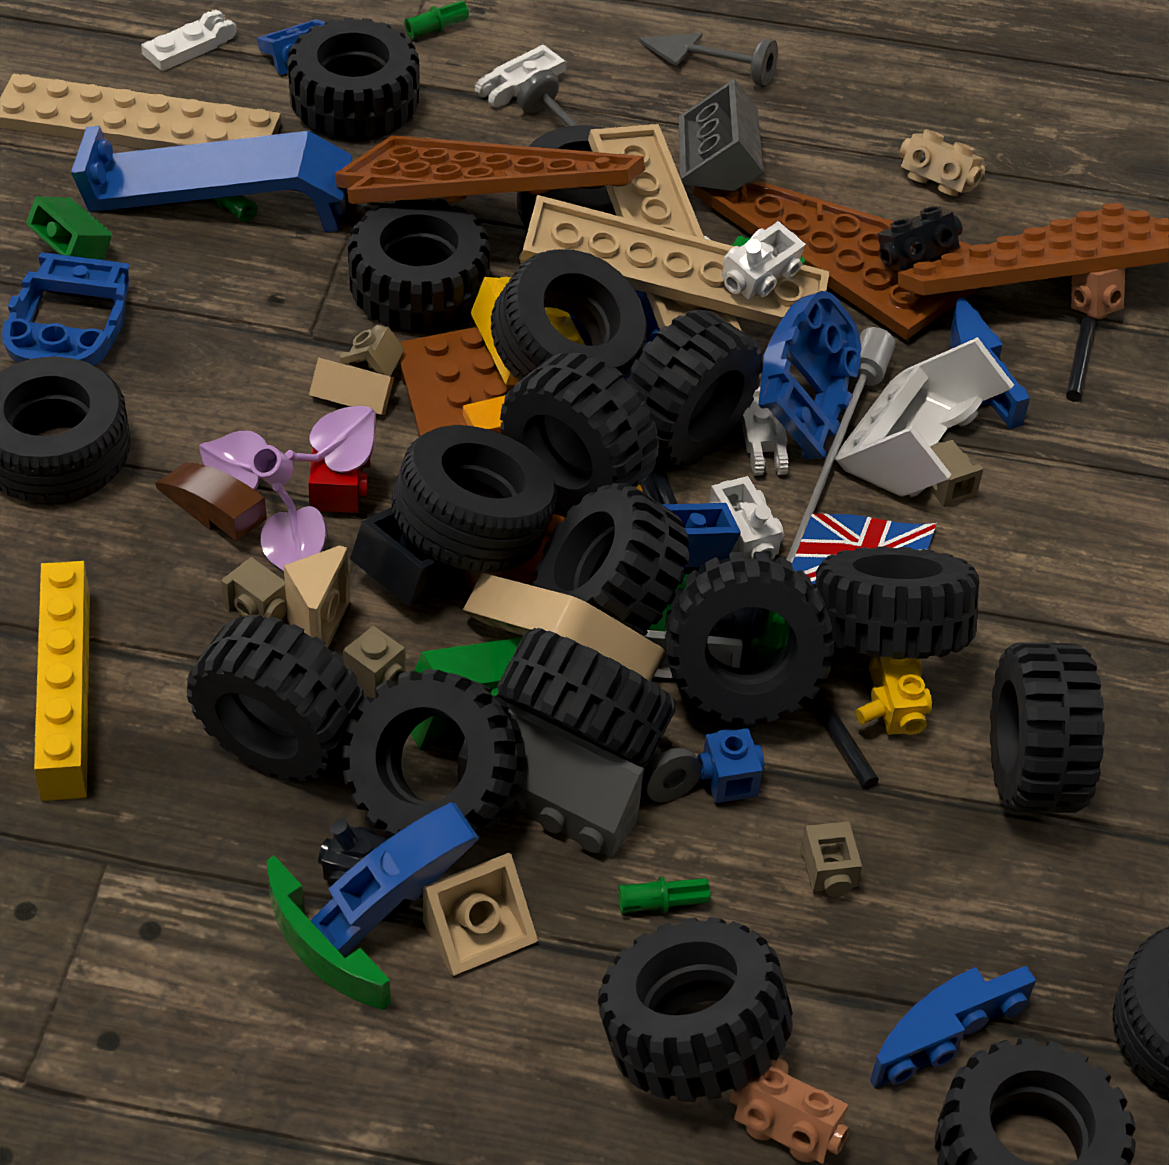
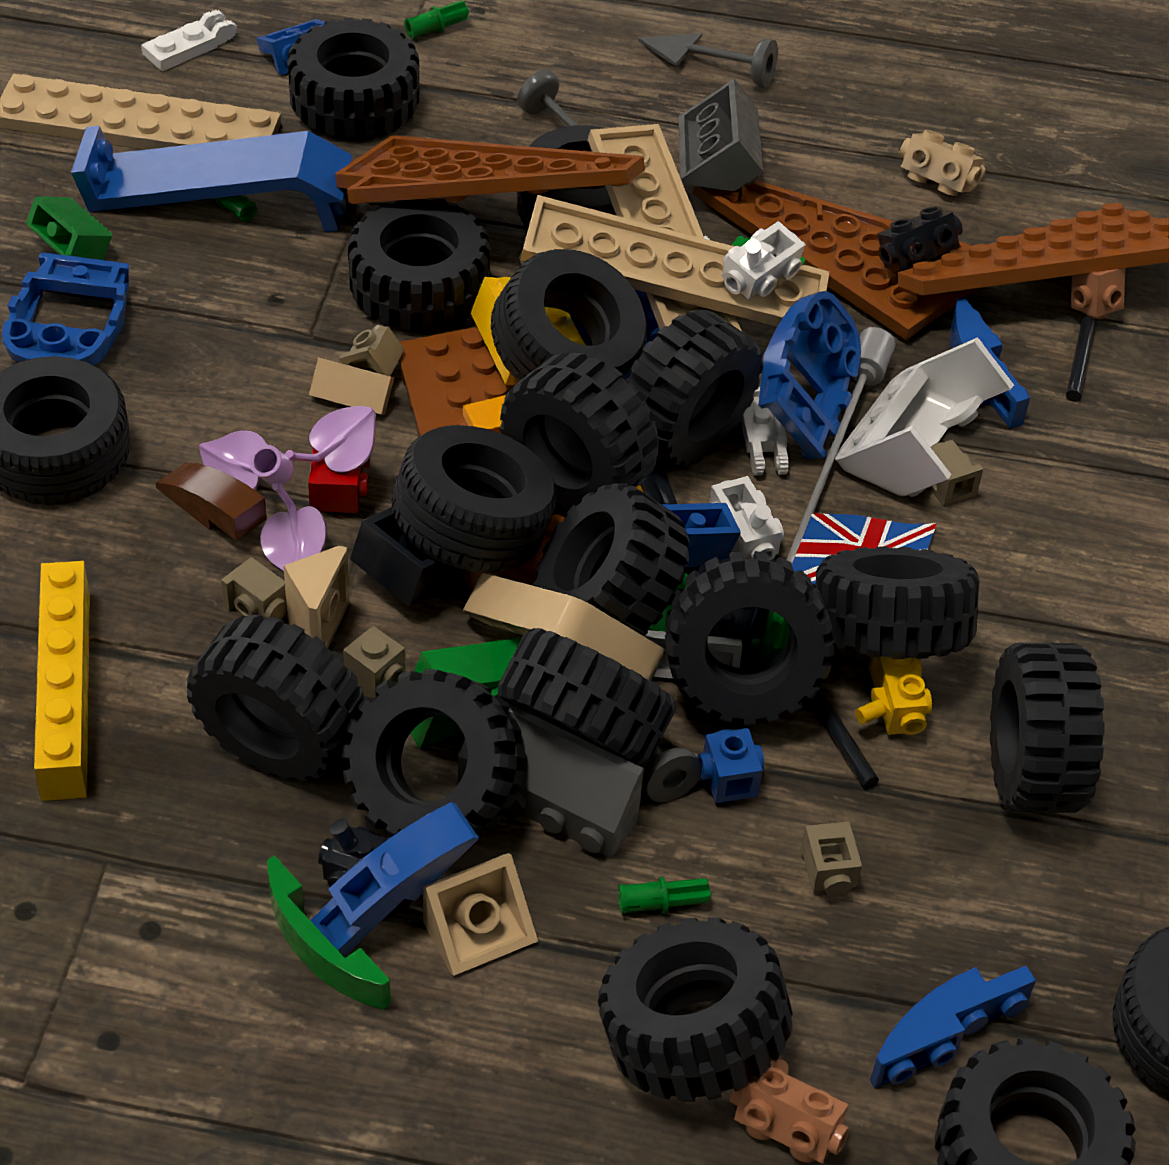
white hinge [475,45,566,108] -> none

